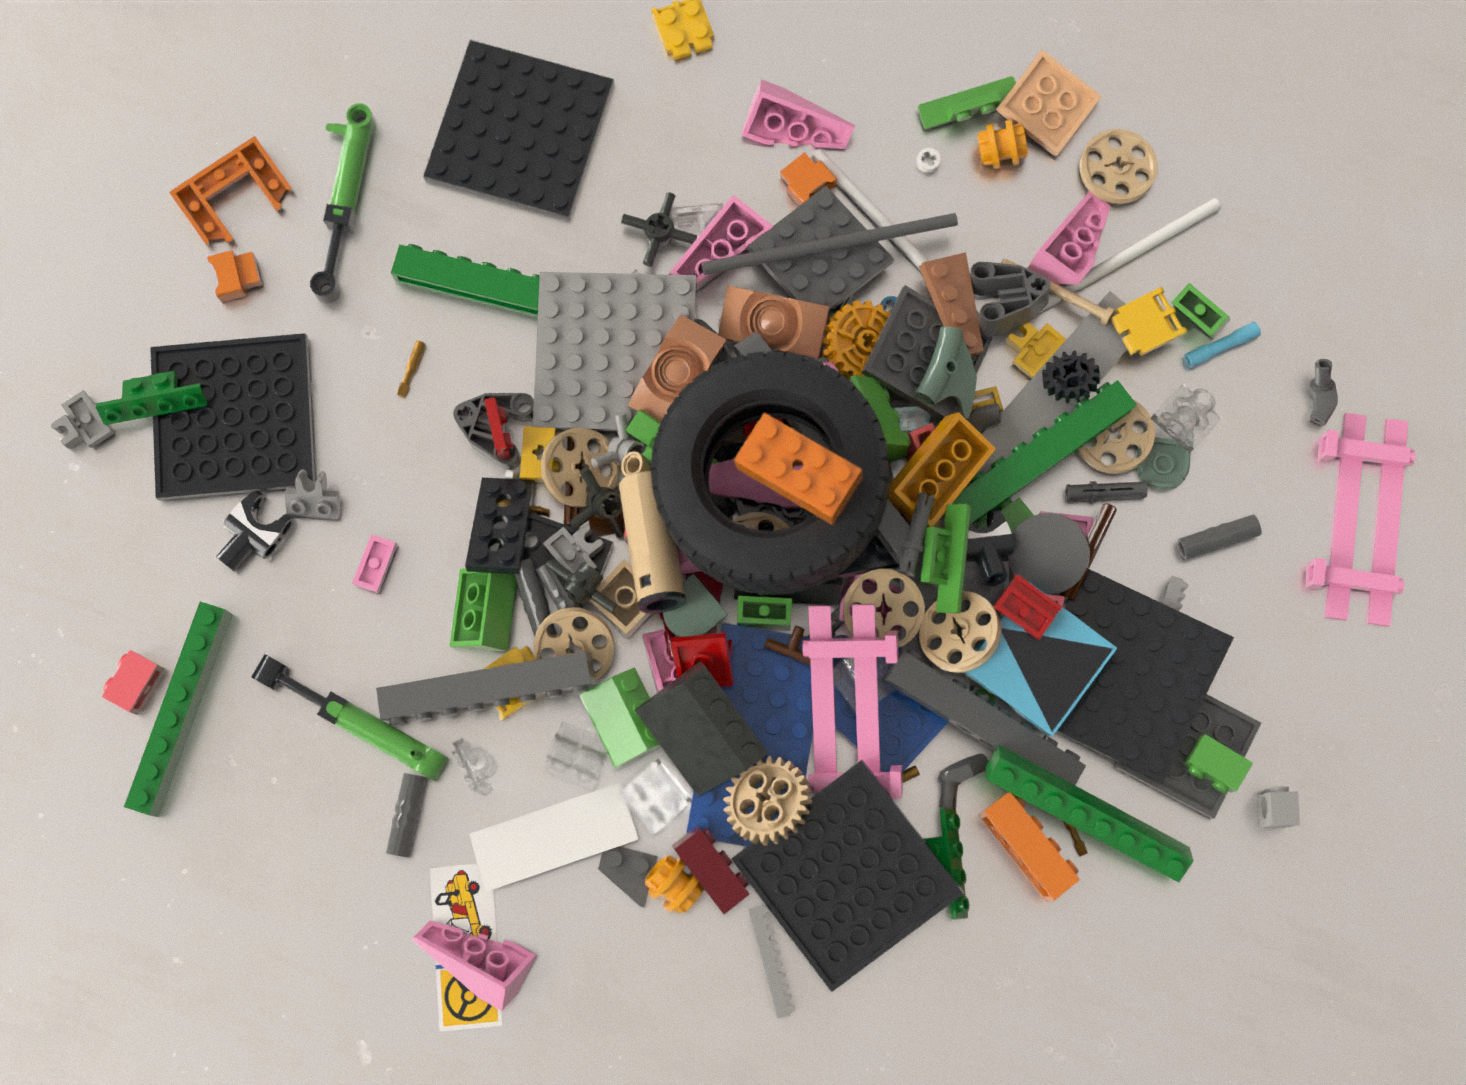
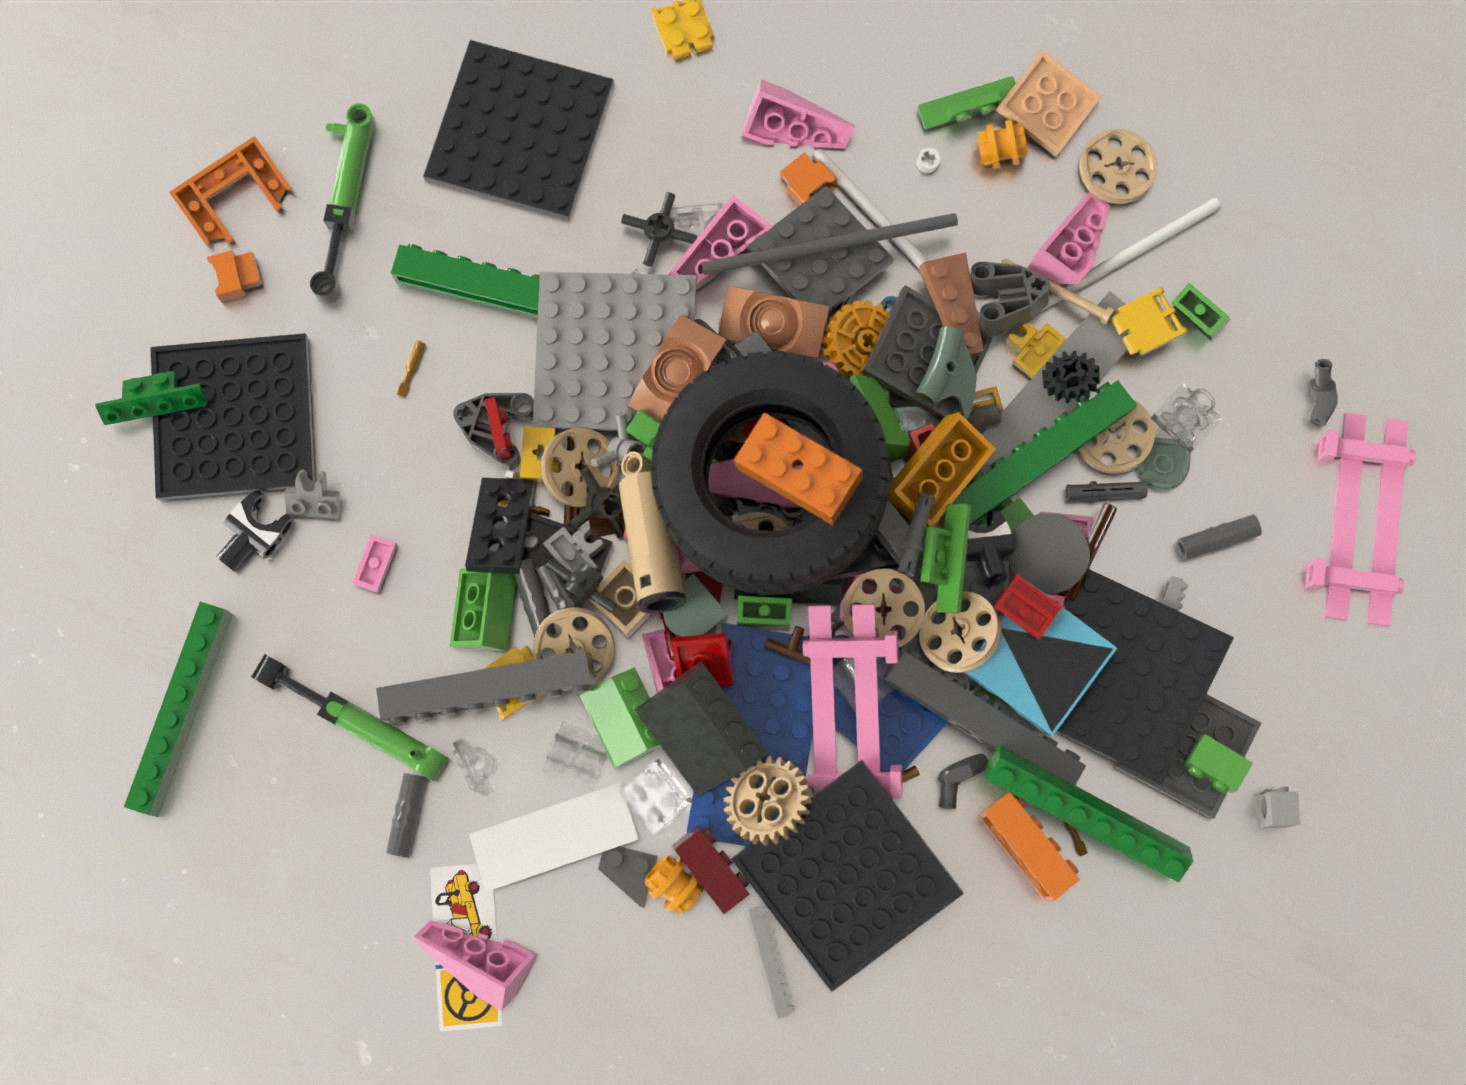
light grey plate [51,390,114,449] -> none
coral brick [102,650,165,715] -> none
green bracket [924,808,969,919] -> none
medium azure piece [1184,322,1261,368] -> none

